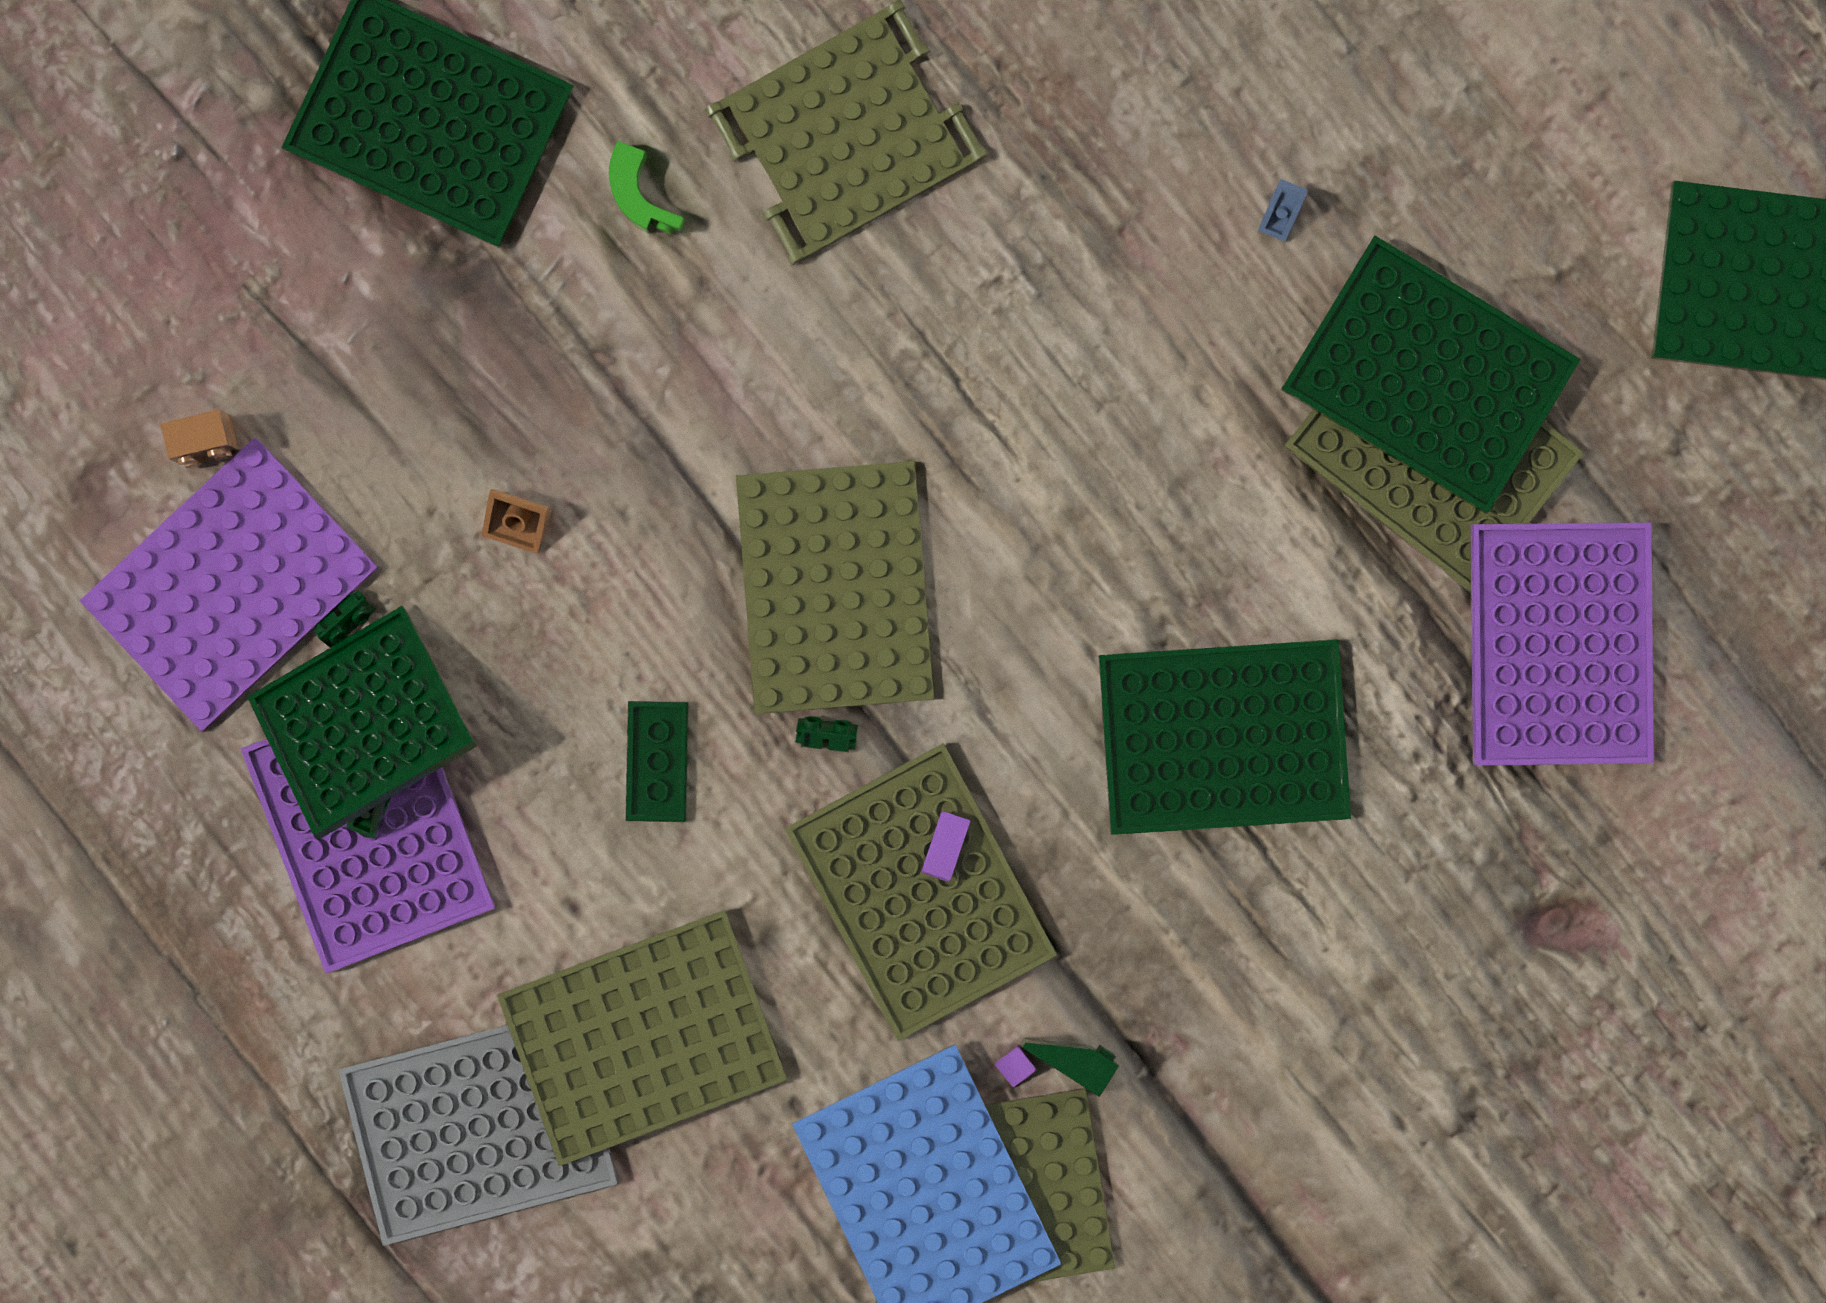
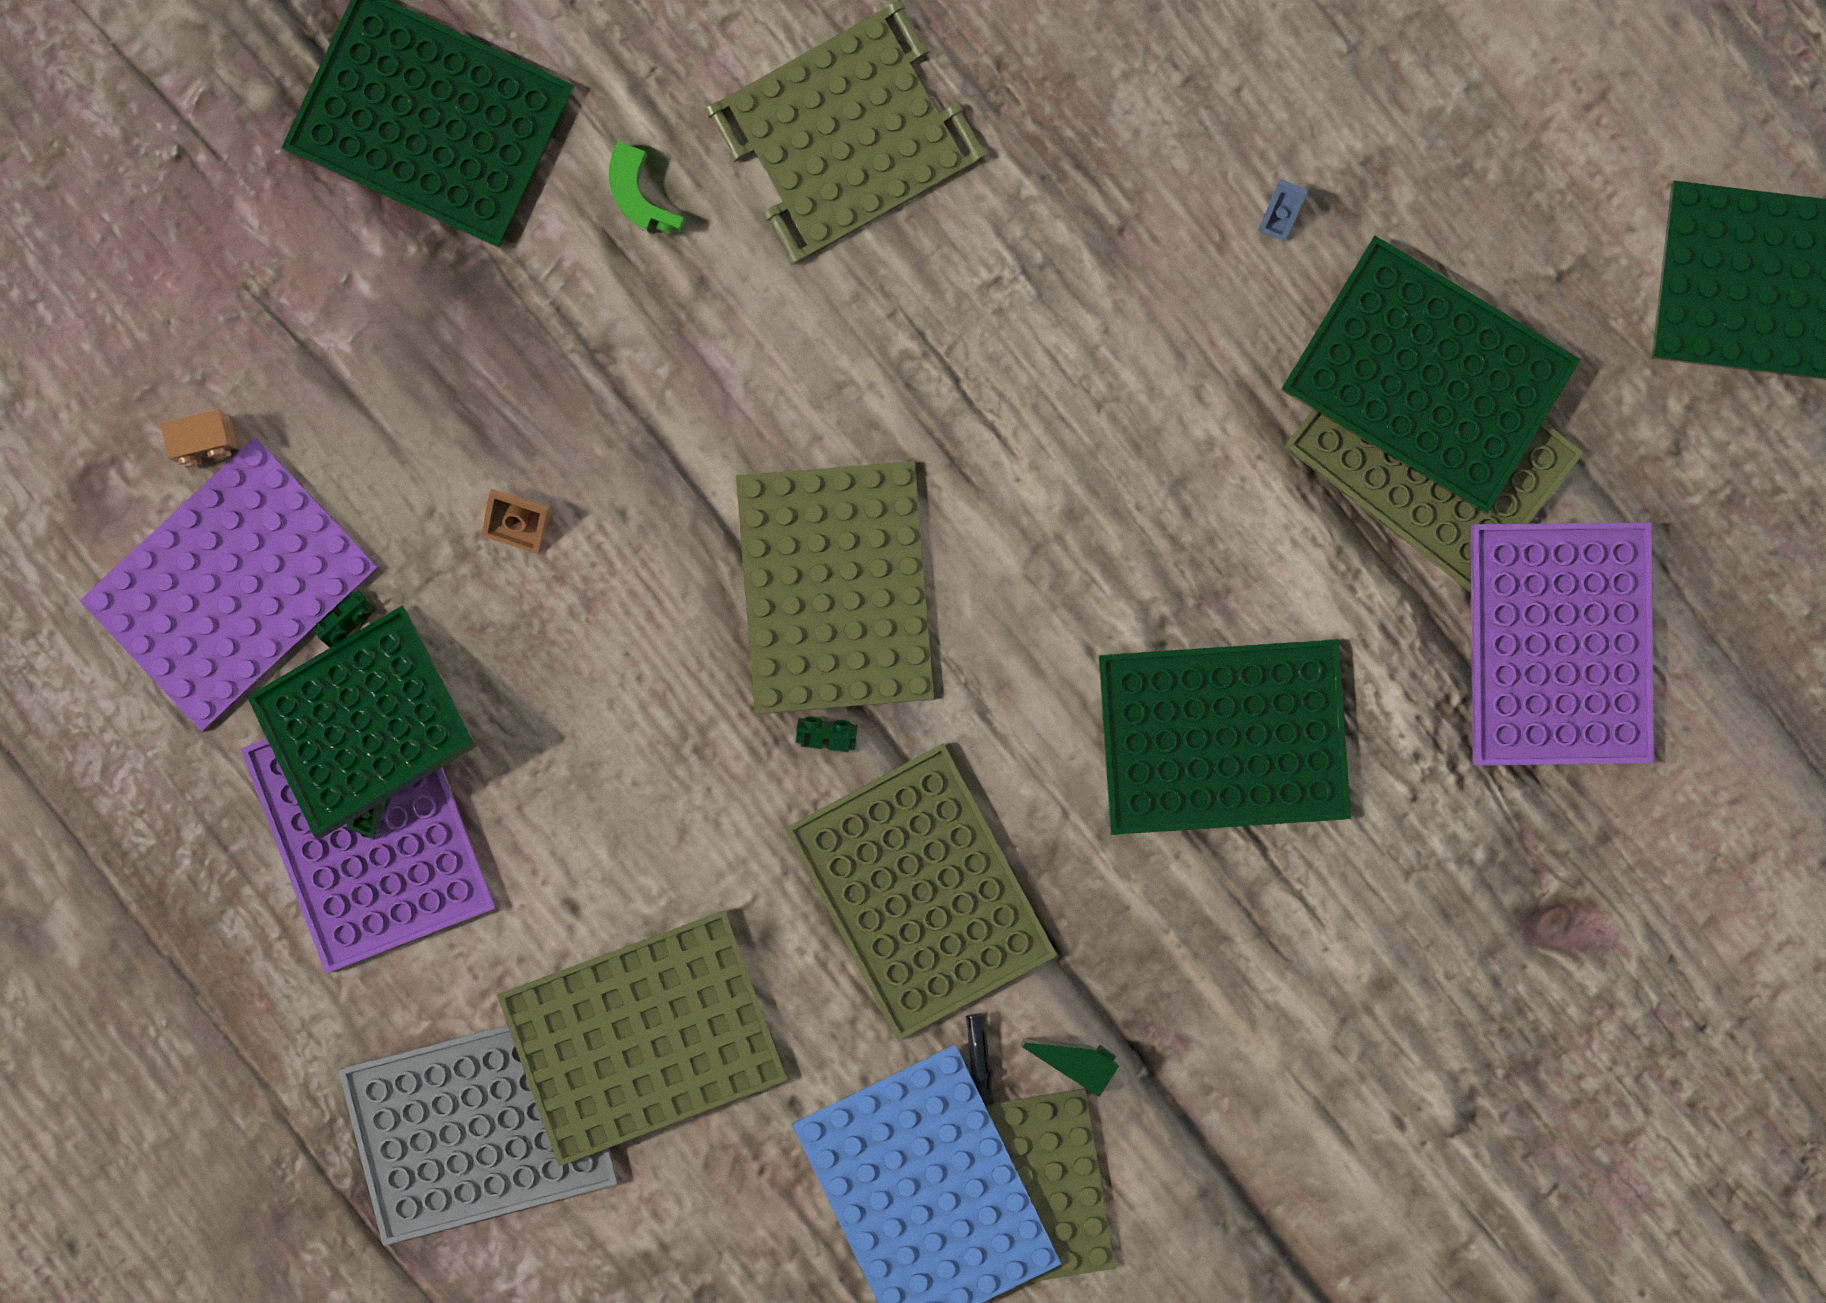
dark green tile [626,701,689,822] -> none
medium lavender slope [921,811,970,882] -> none
medium lavender slope [994,1045,1037,1087] -> none
none -> black pin [966,1013,994,1106]

